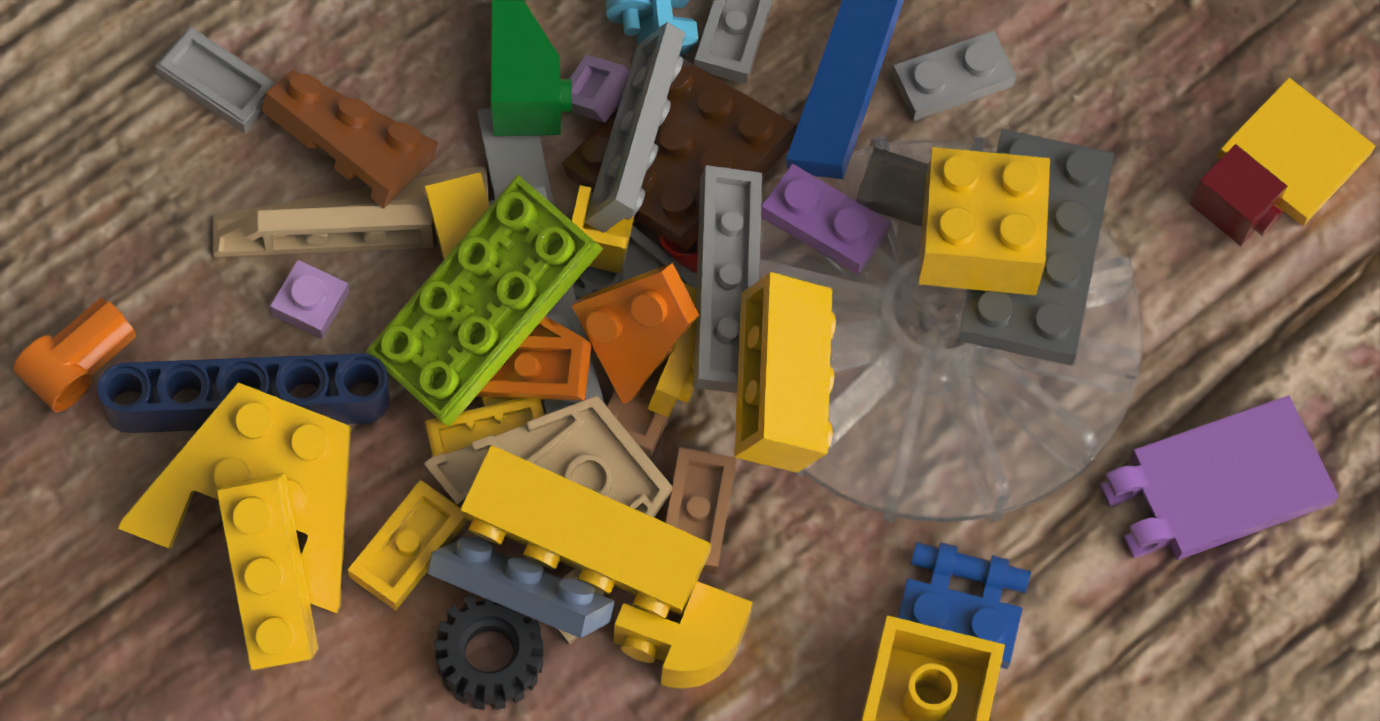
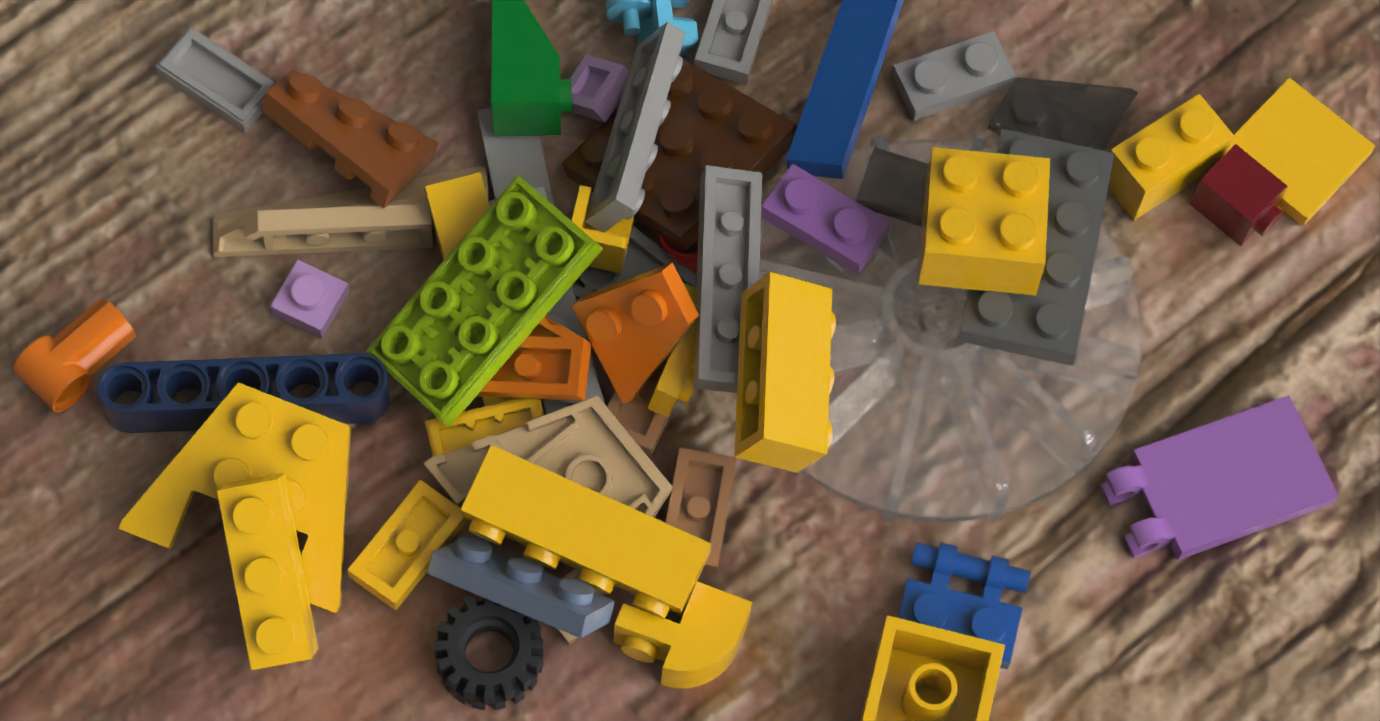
none -> clear smoke wing [987,77,1138,151]
none -> yellow brick [1108,93,1234,220]

